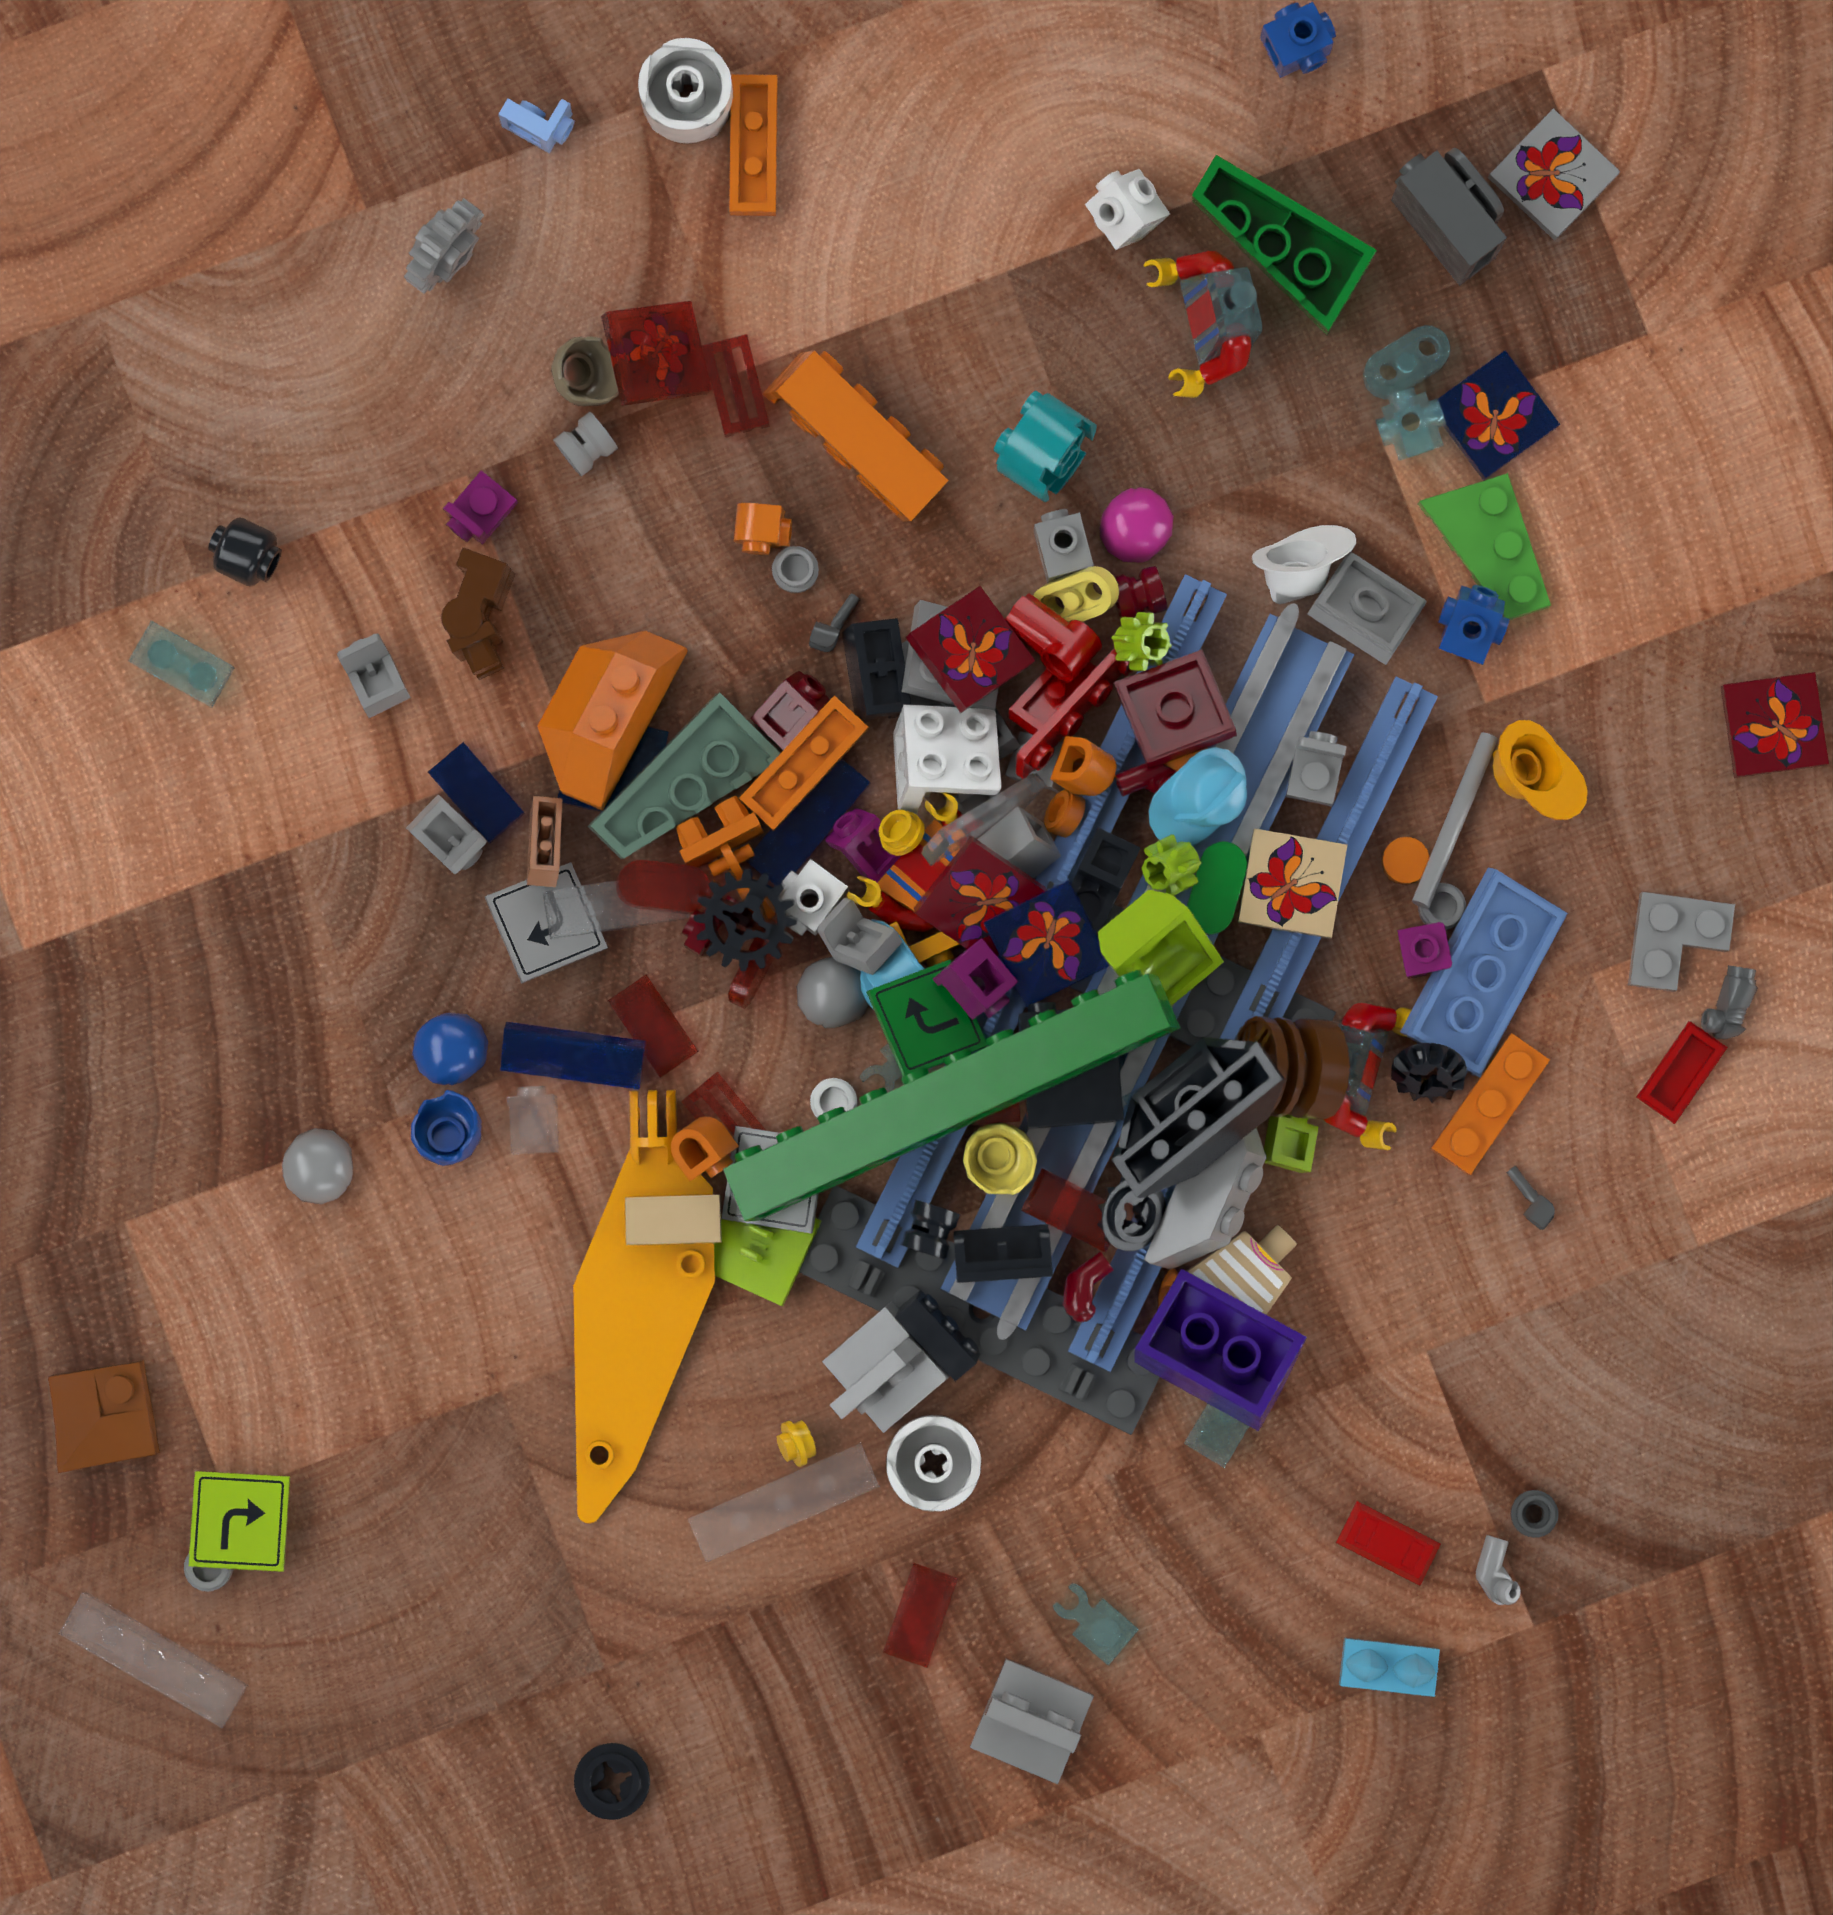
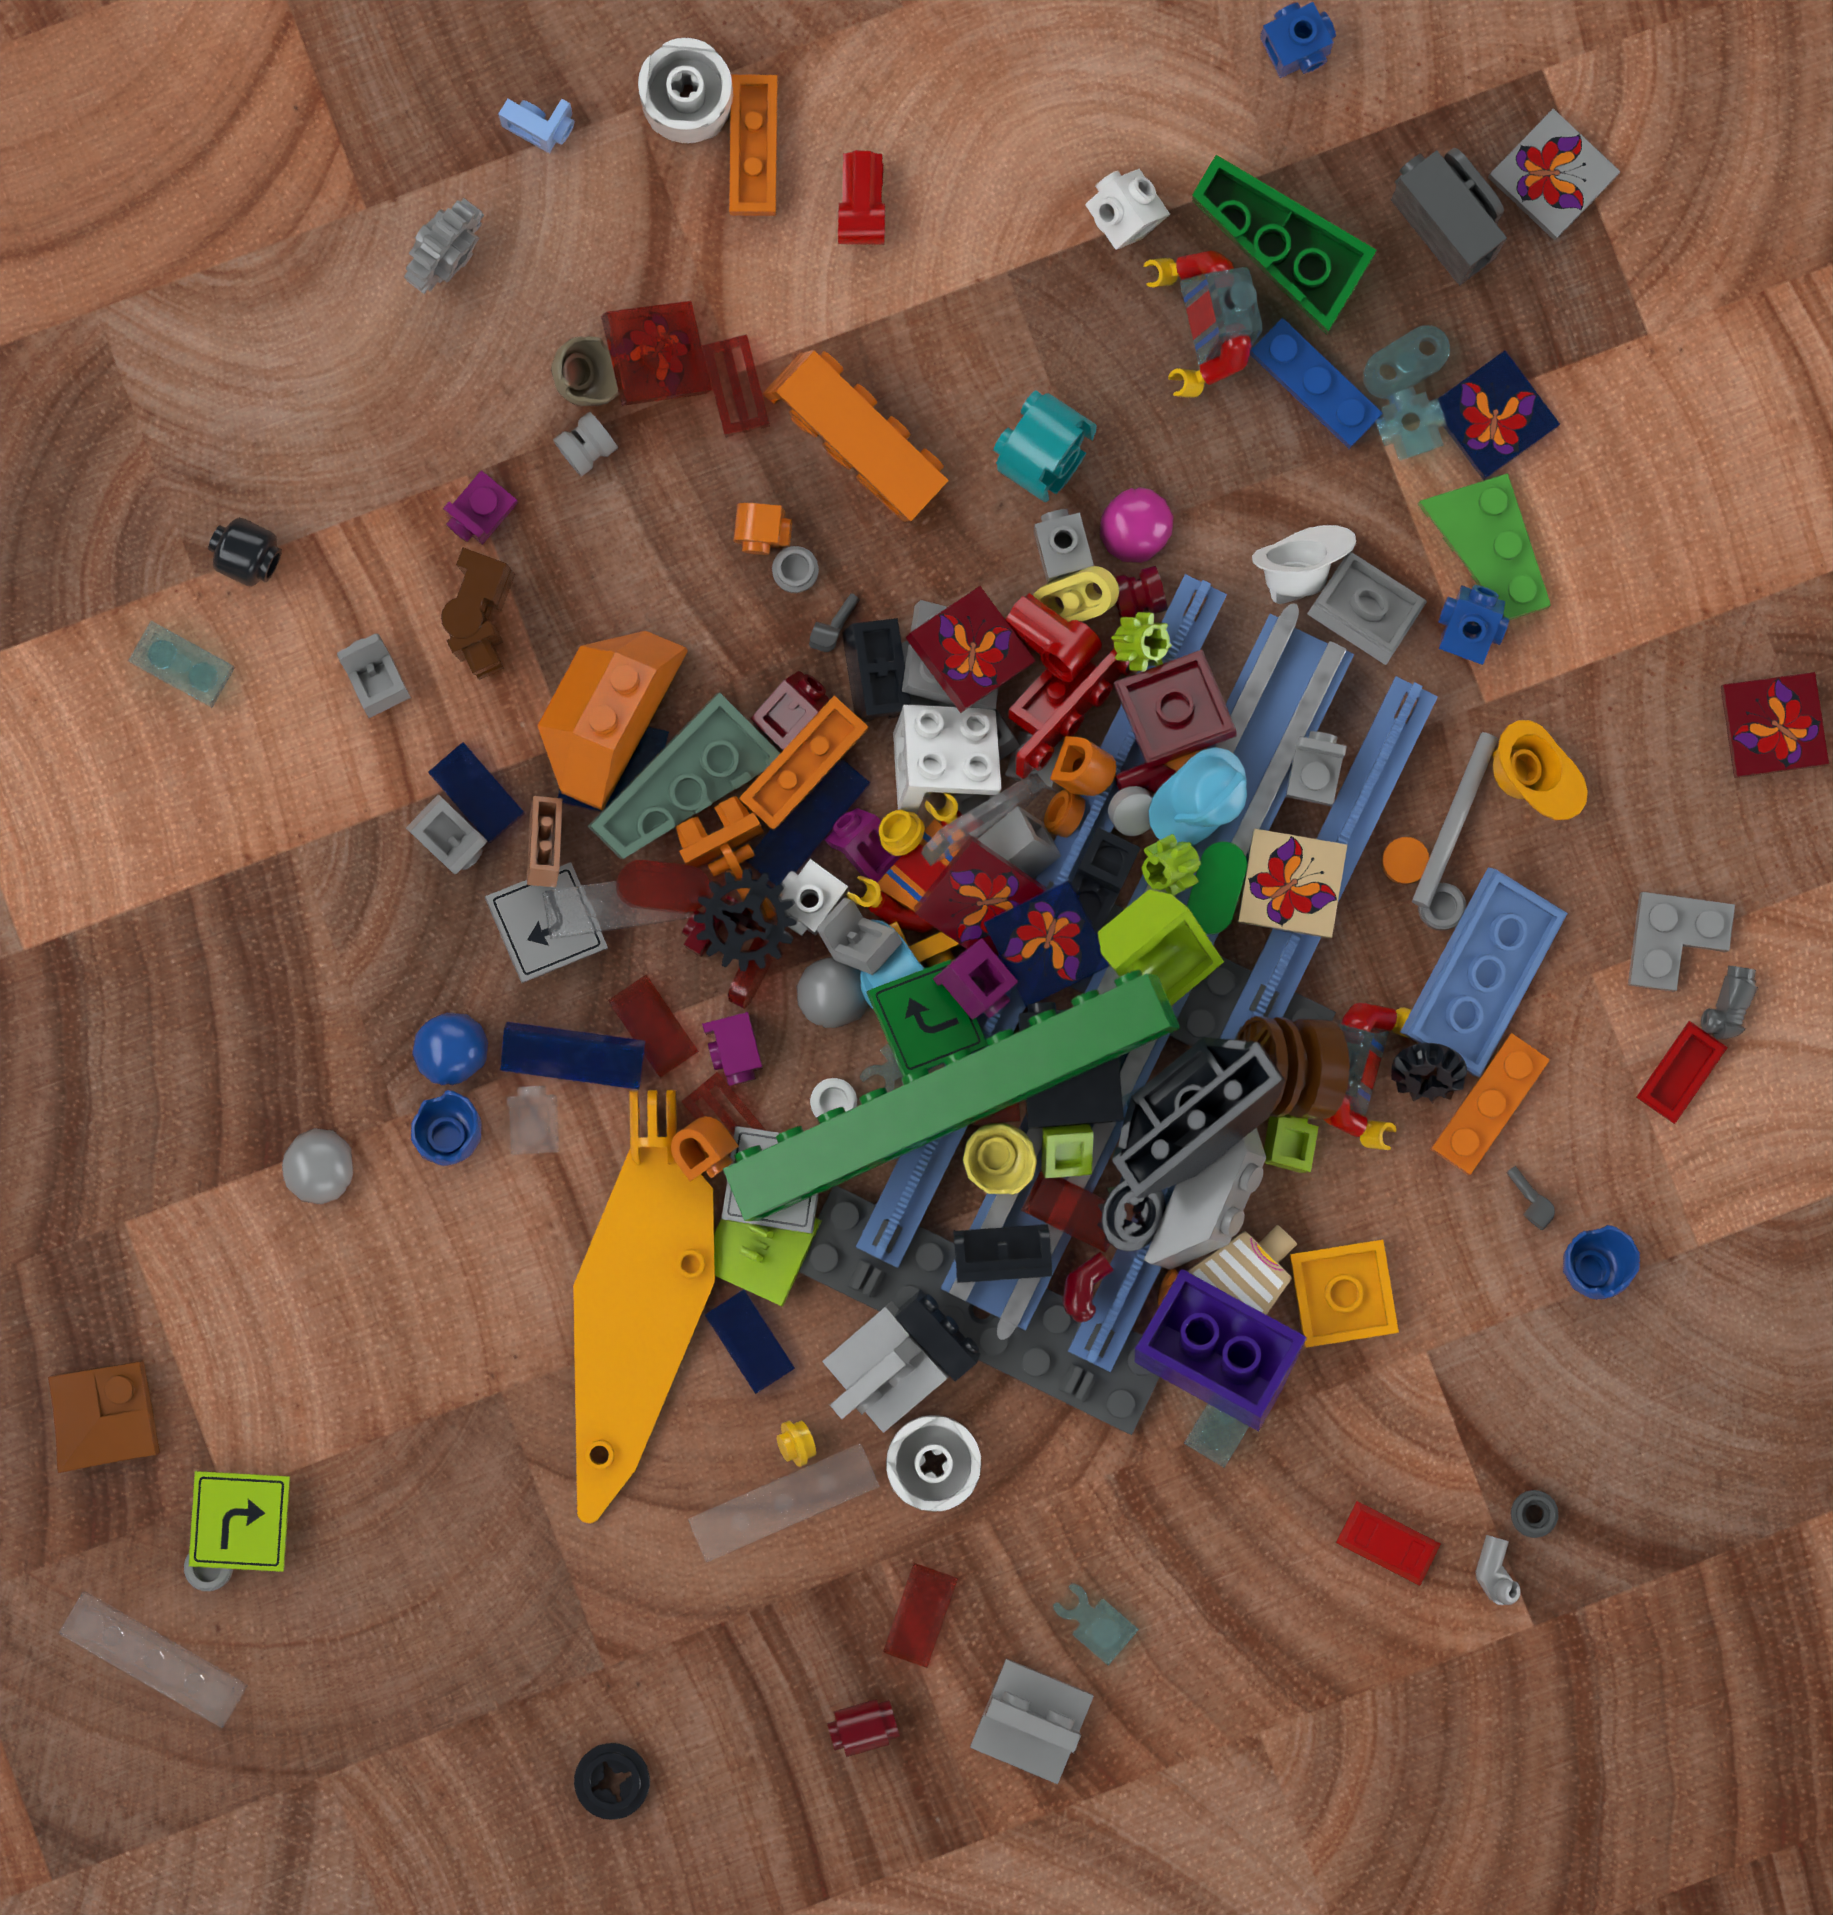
tan tile [625,1195,722,1245] -> none
black wheel [901,1200,960,1260] -> none
medium azure tile [1339,1637,1440,1697] -> none
magenta bracket [1397,922,1452,979] -> none
none -> magenta brick [702,1012,763,1086]
none -> clear blue tile [705,1289,795,1394]
none -> dark red brick [827,1699,900,1757]
none -> red piece [838,151,885,245]
none -> lime plate [1041,1124,1093,1178]
none -> light grey tile [1108,786,1153,836]
none -> blue plate [1250,317,1383,449]
none -> light orange plate [1289,1239,1399,1348]
none -> blue hair [1563,1225,1640,1300]

